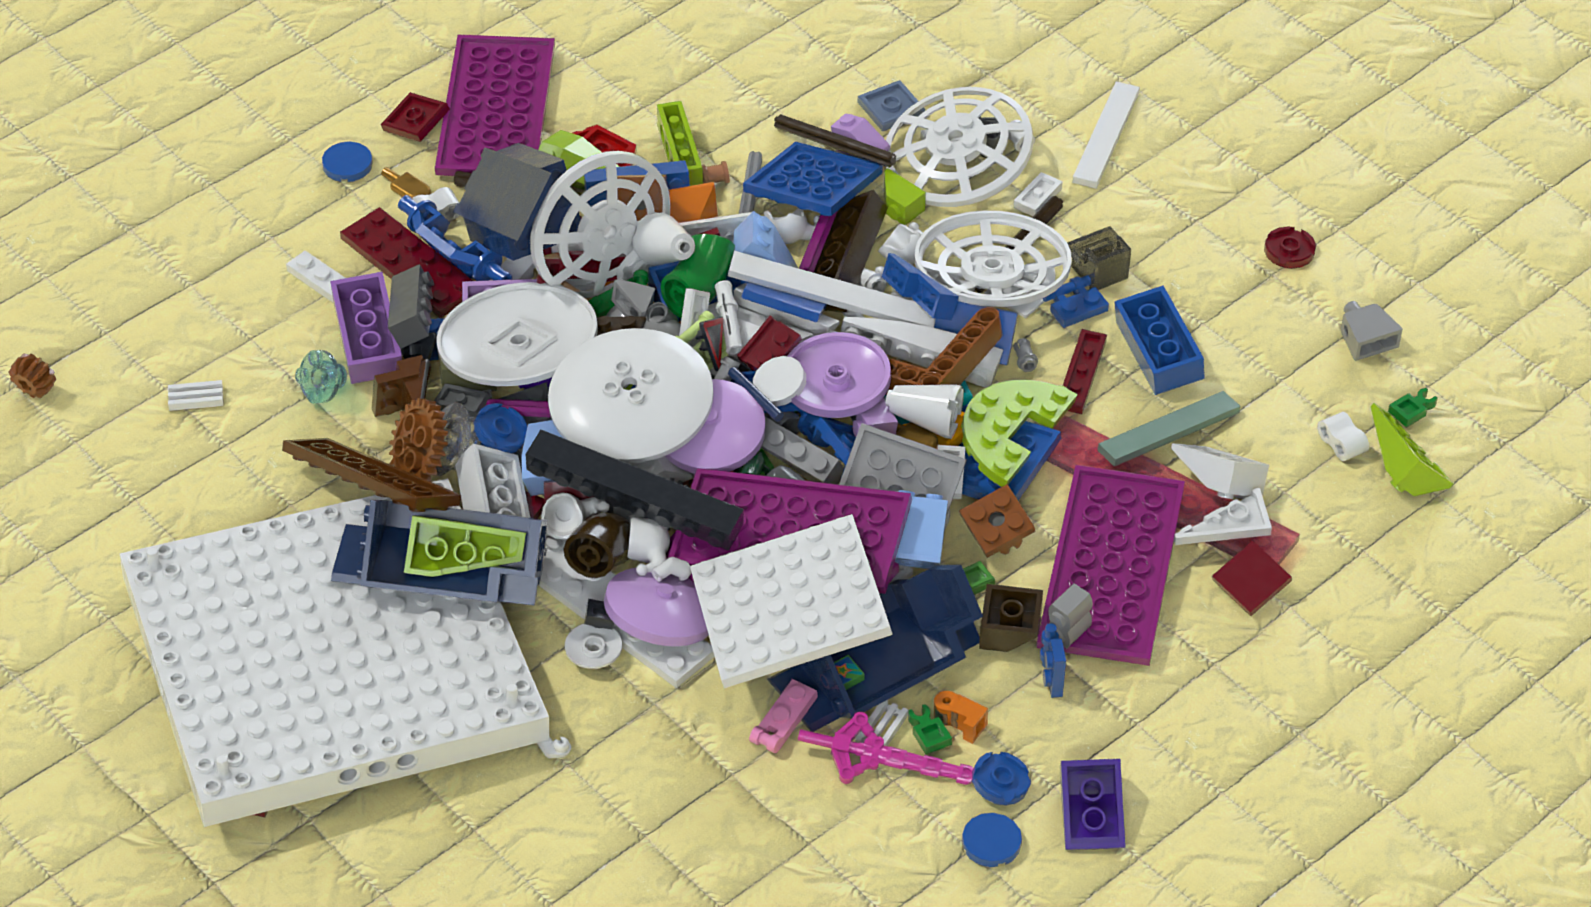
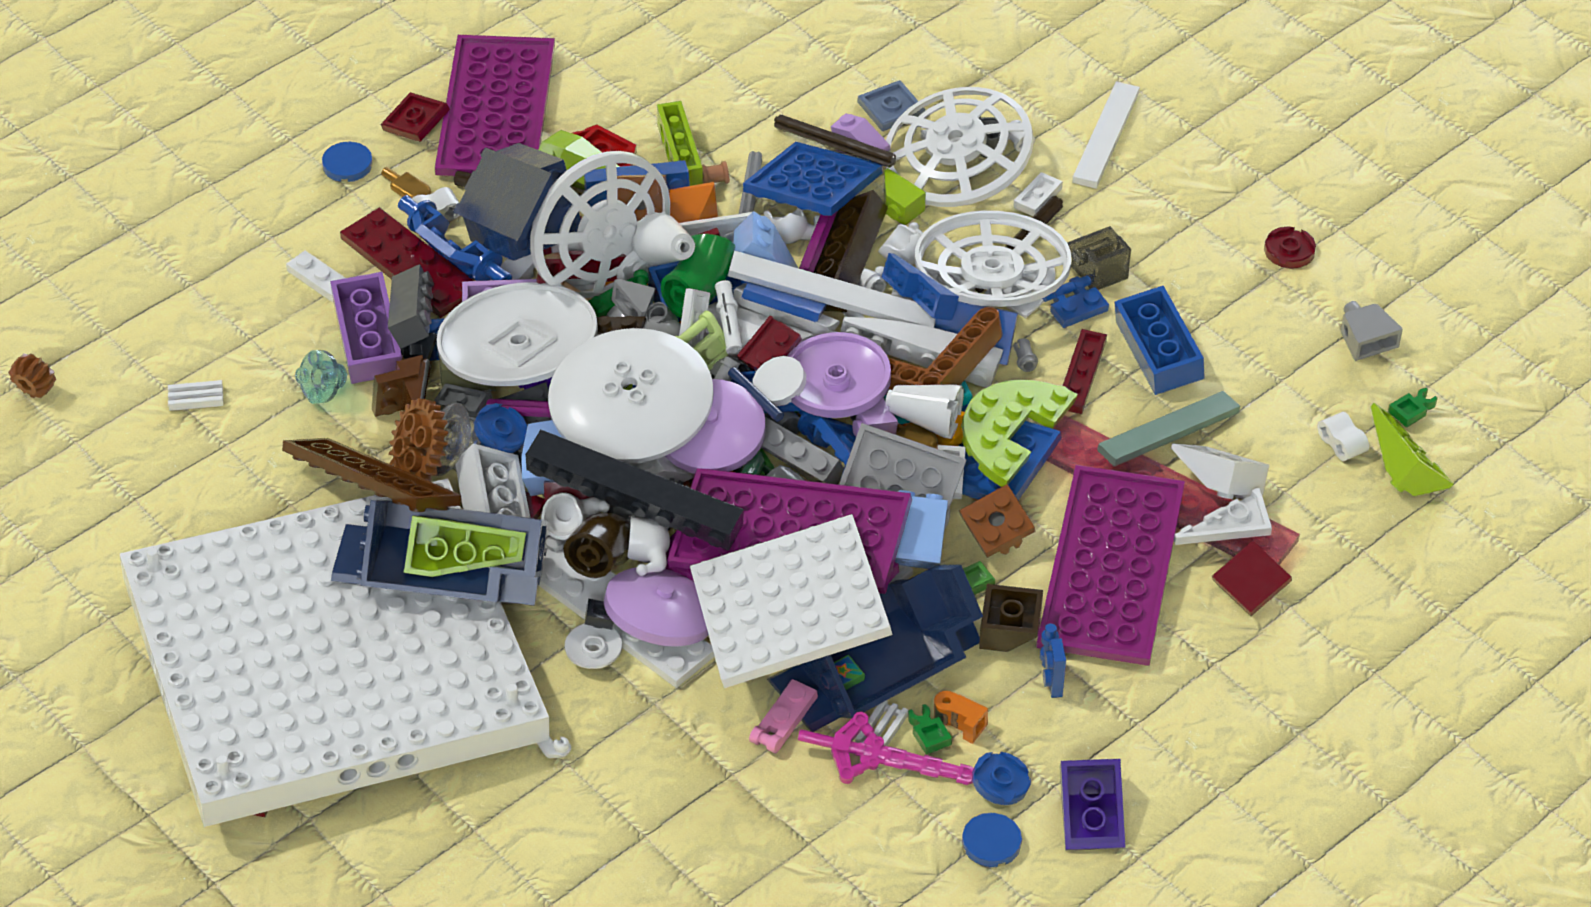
white arm [651,557,691,582] -> none
black piece [695,316,724,371] -> none
light grey brick [1048,583,1093,649] -> none

